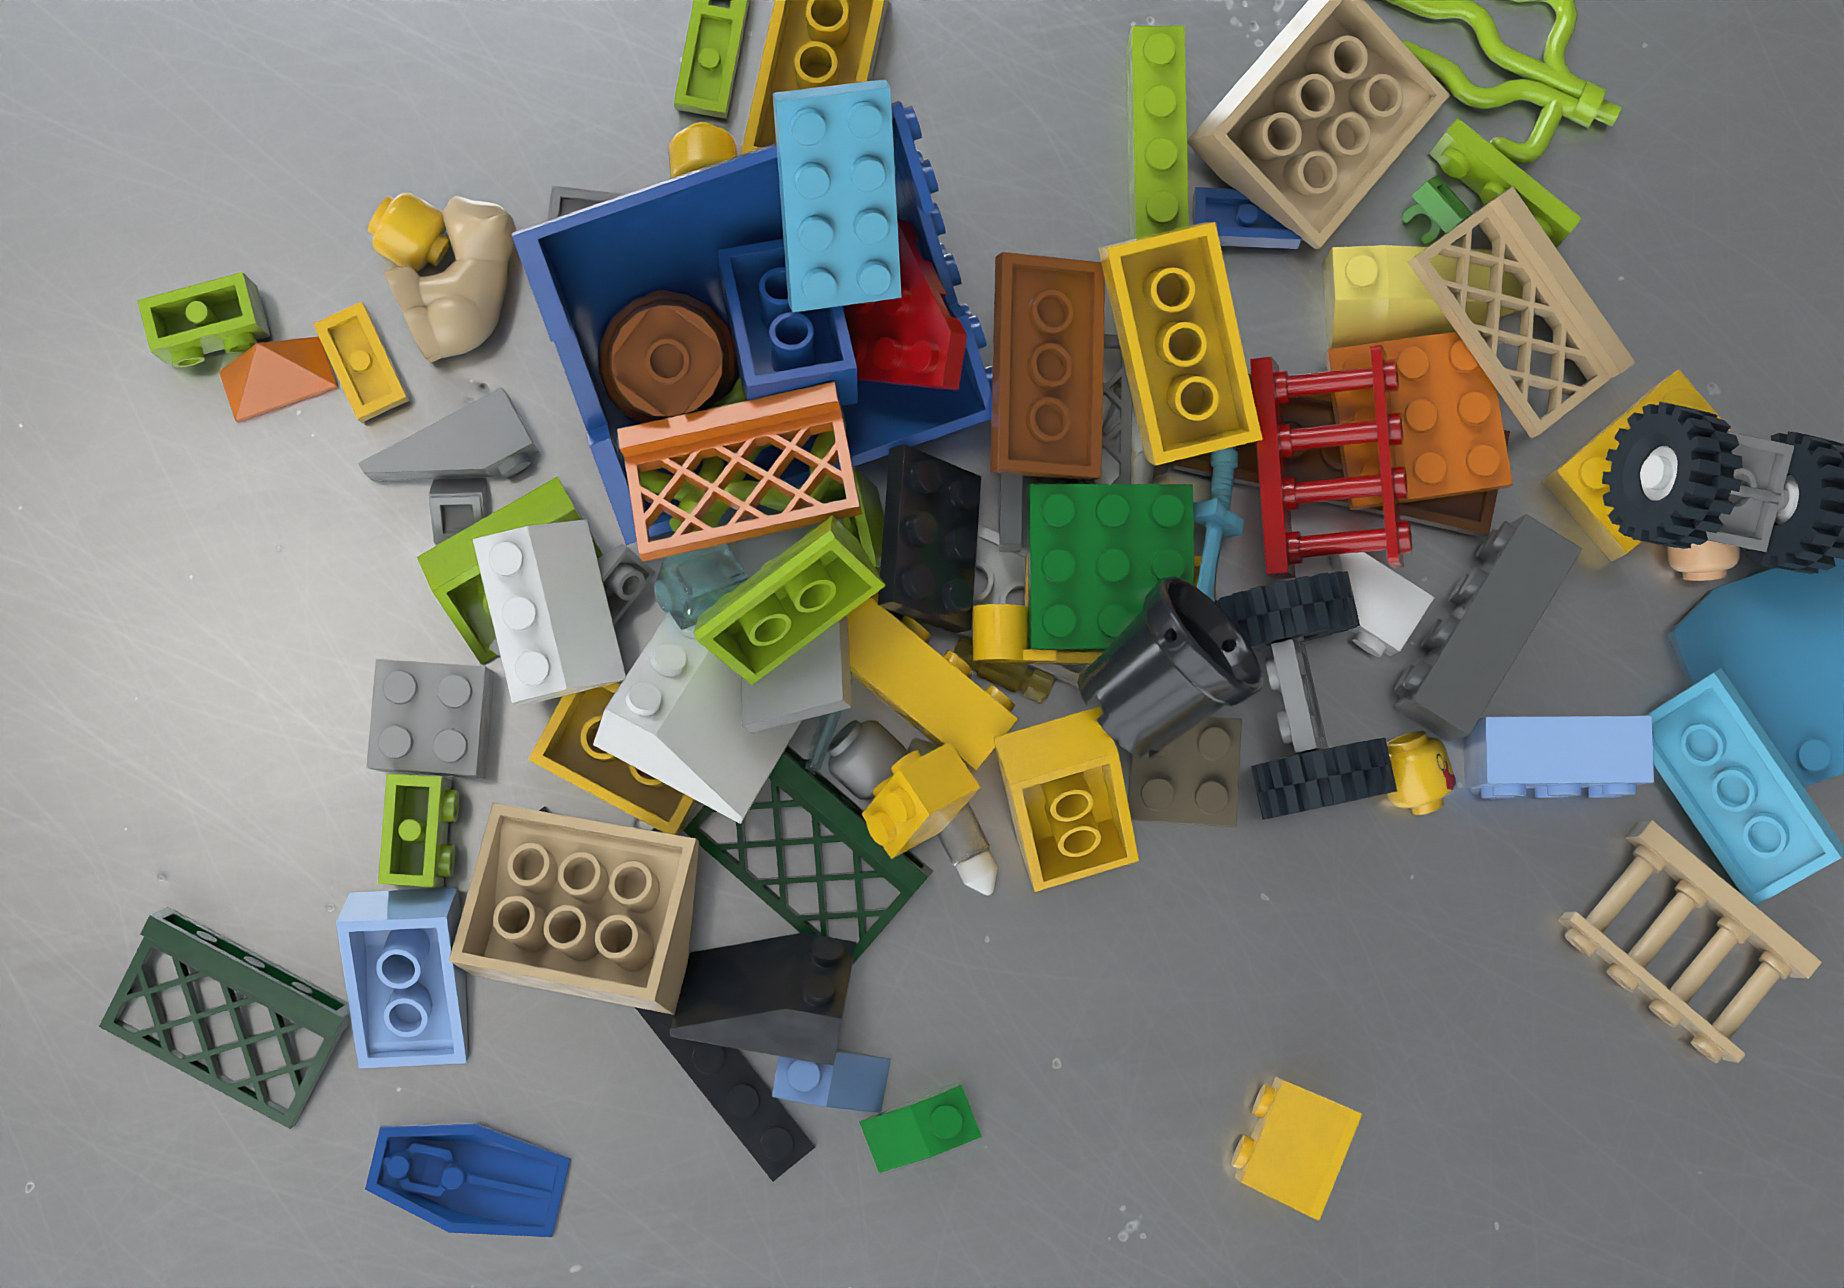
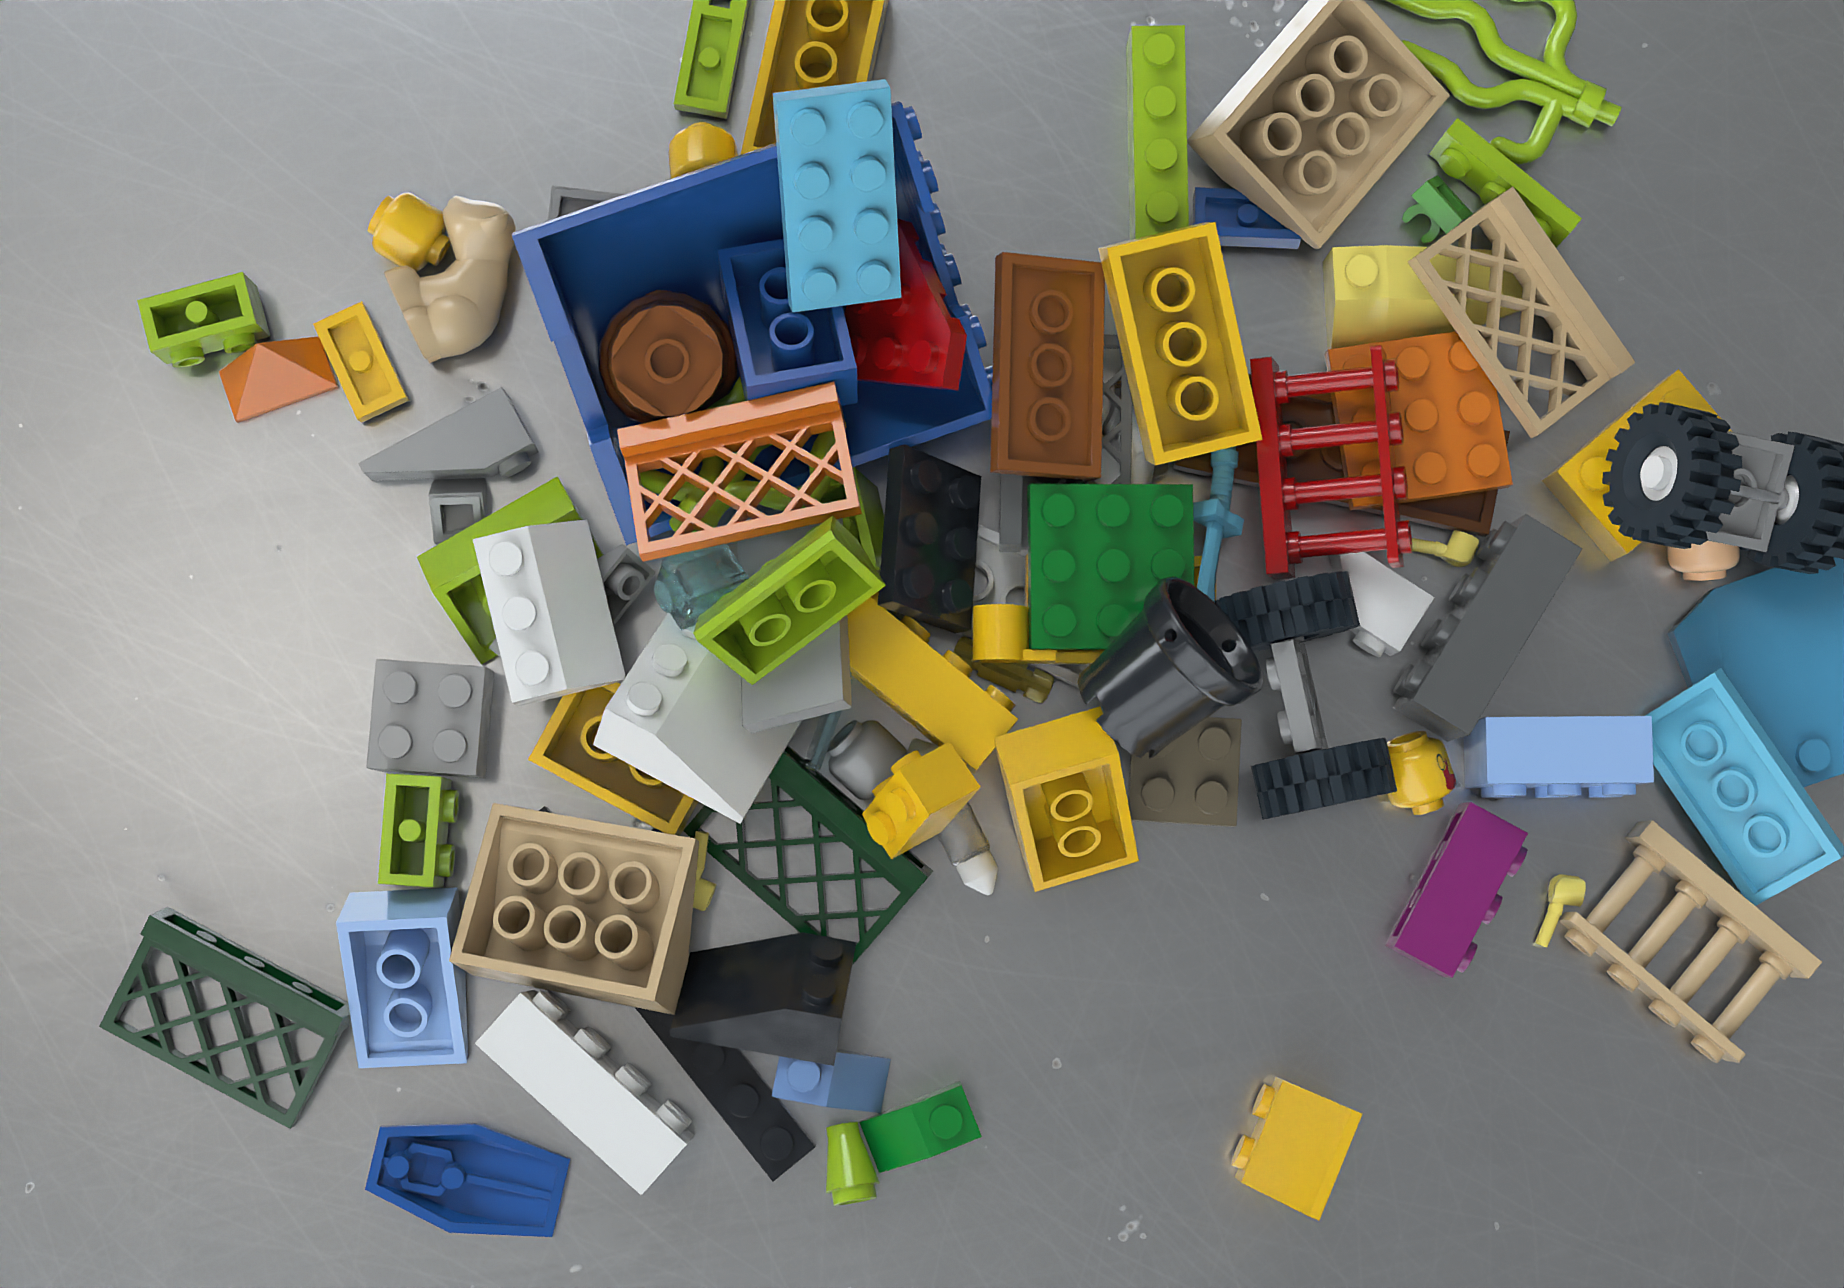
none -> white brick [475,990,695,1195]
none -> light yellow hand [693,831,717,911]
none -> lime cone [826,1122,880,1206]
none -> magenta brick [1385,802,1528,978]
none -> light yellow hand [1412,530,1479,568]
none -> light yellow hand [1535,874,1586,948]

